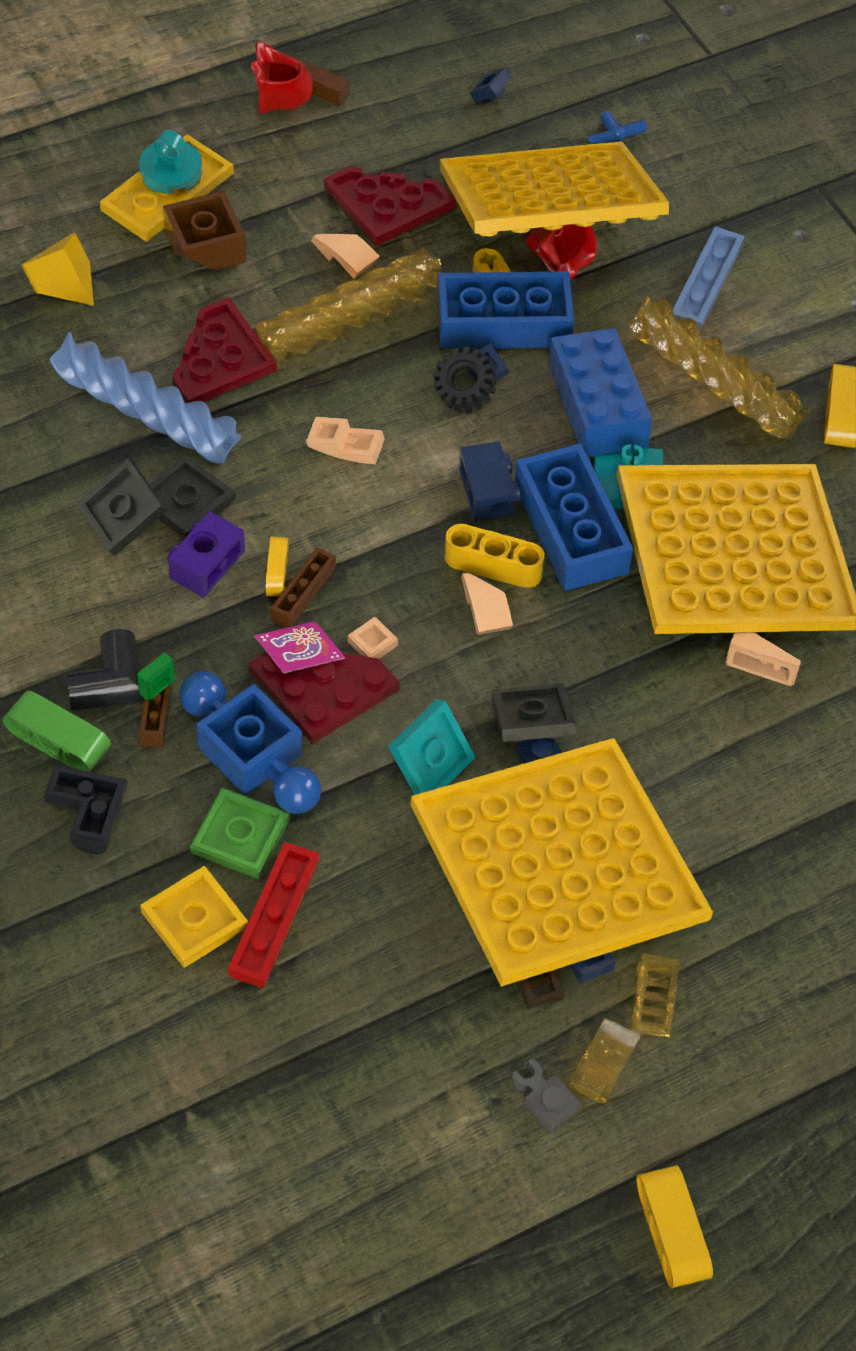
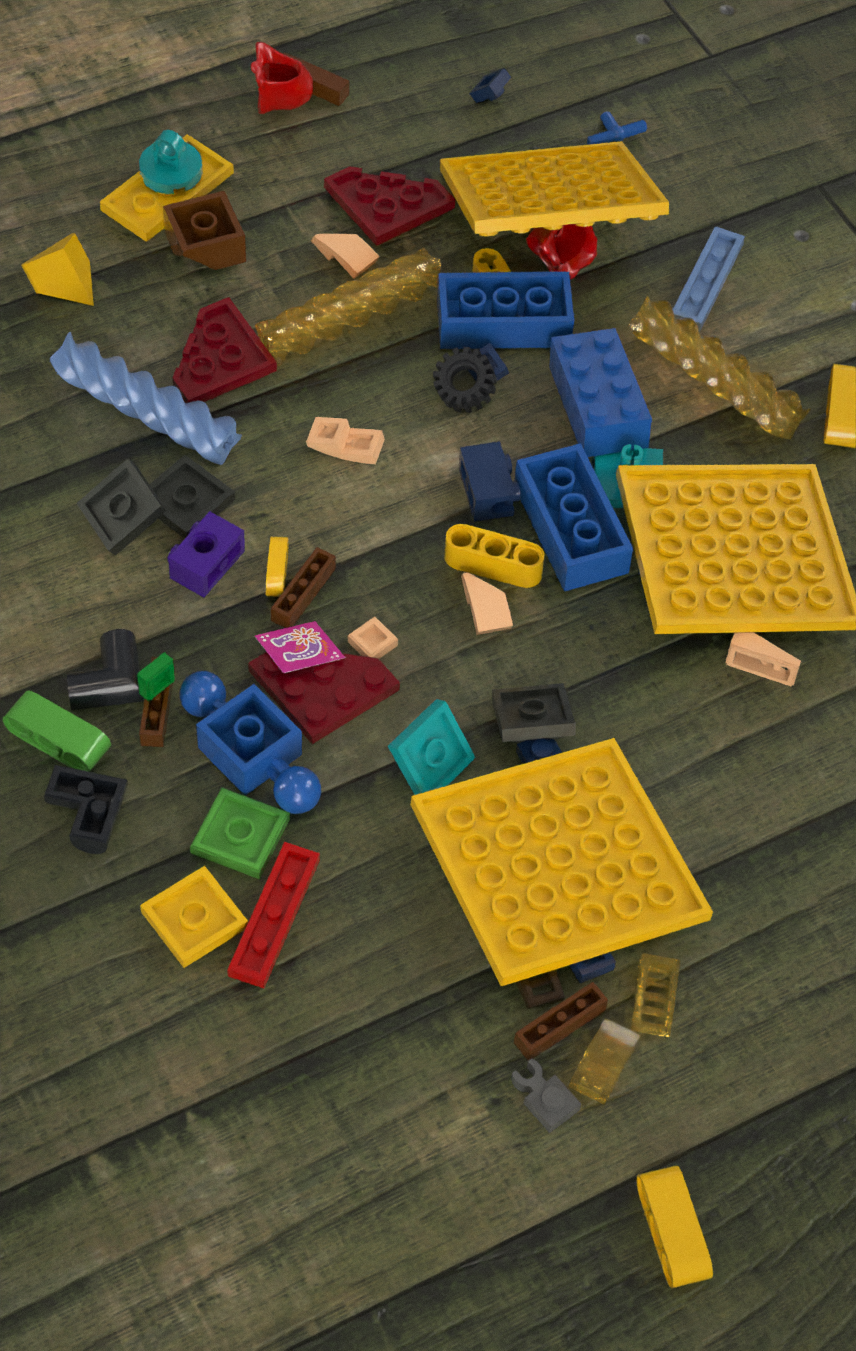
none -> reddish brown piece [514,982,608,1061]

